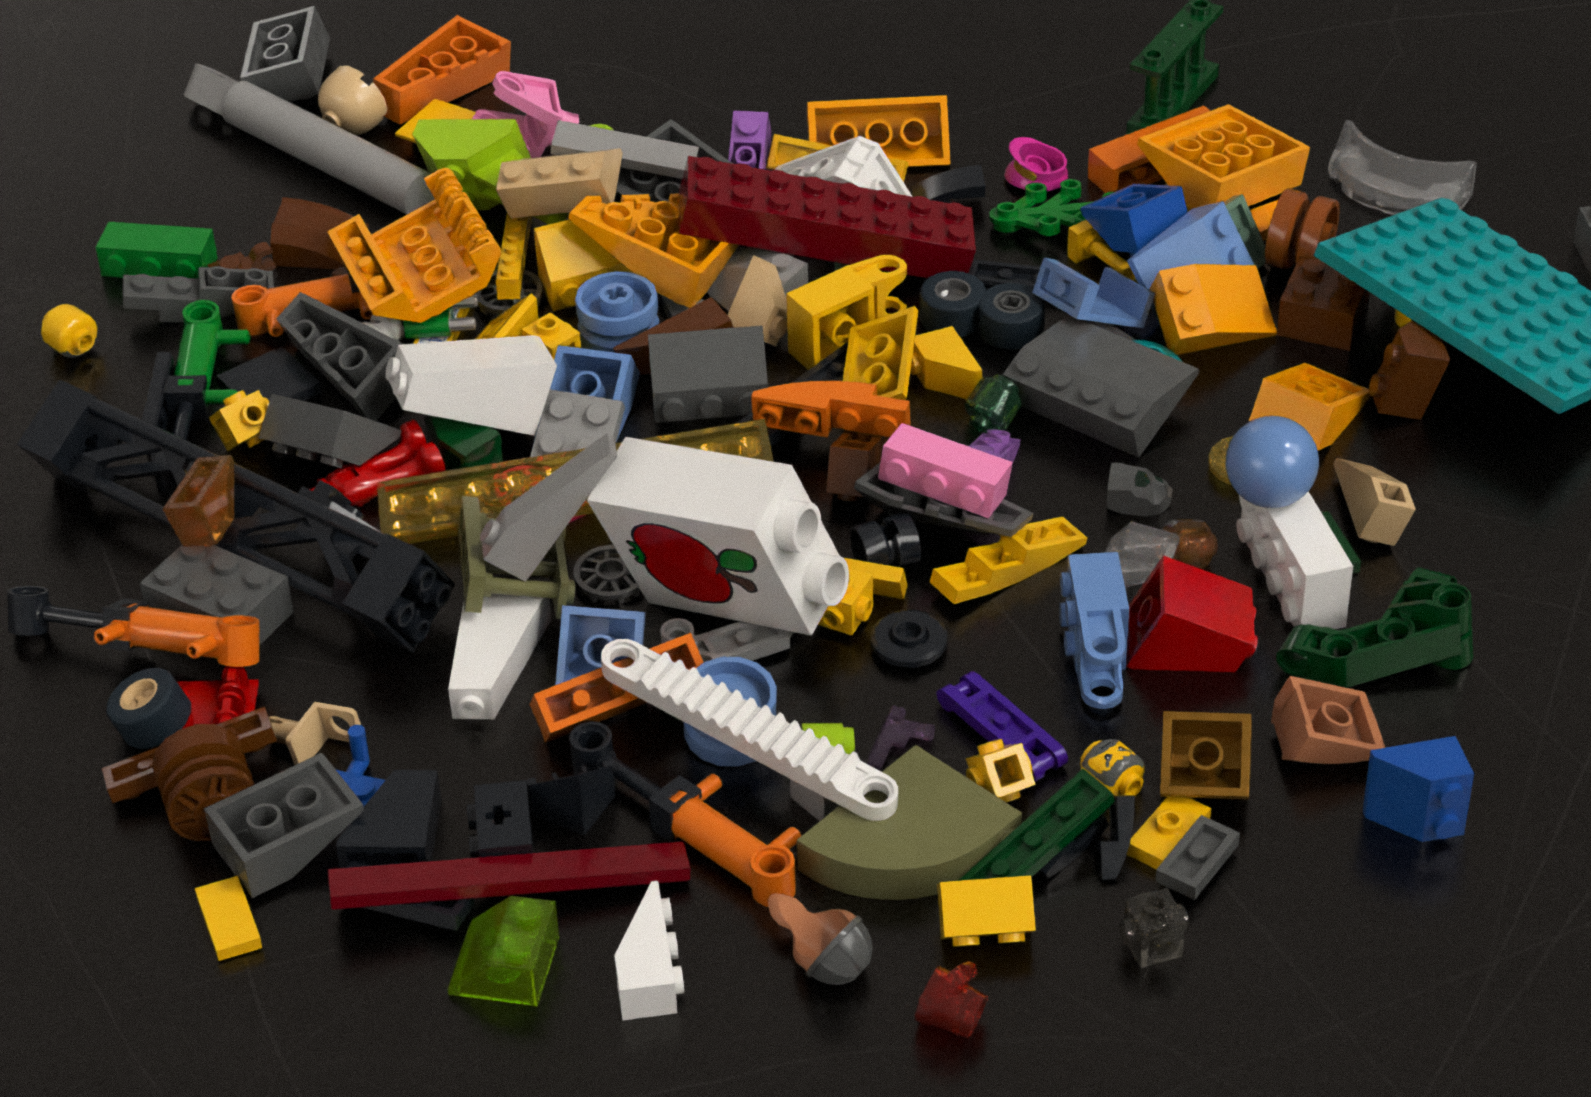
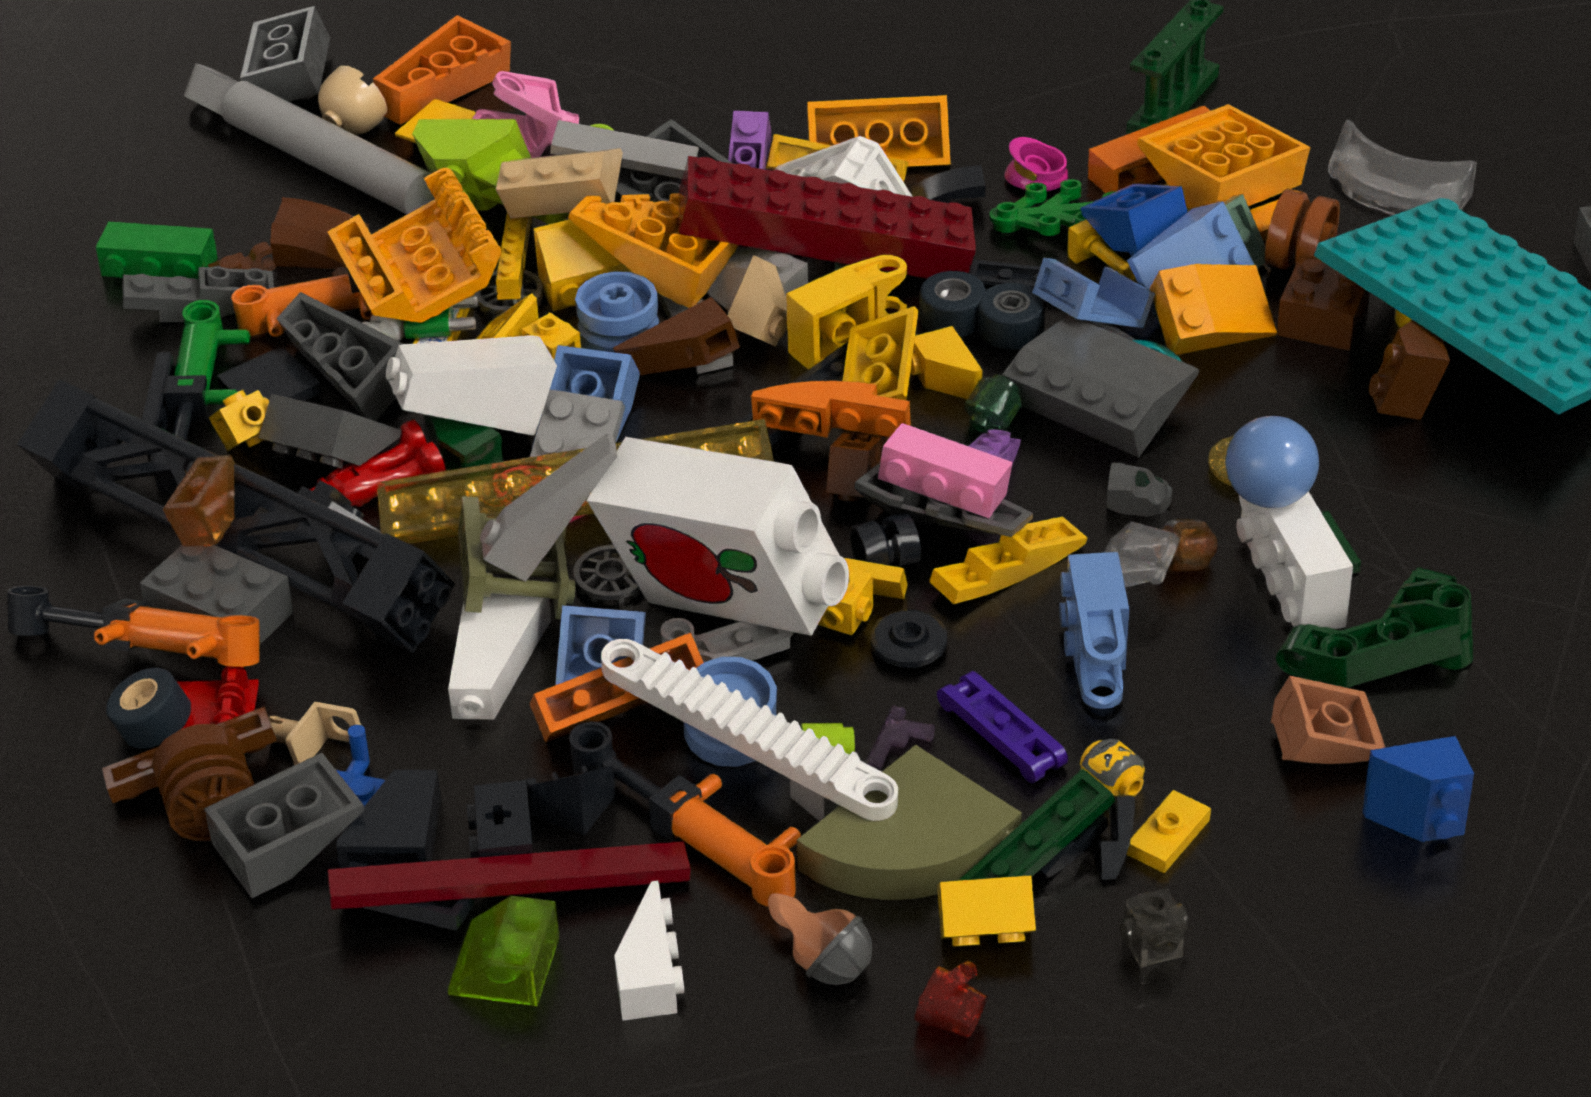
yellow head [41,304,98,358] -> none
yellow tile [194,876,262,961] -> none
dark grey slope [648,325,768,423] -> none
yellow brick [966,739,1036,802] -> none
red slope [1126,555,1258,672] -> none
dark grey plate [1155,815,1240,900] -> none
pearl gold slope [1160,711,1252,799] -> none
light orange slope [1249,363,1371,451] -> none
tan slope [1333,458,1416,546] -> none

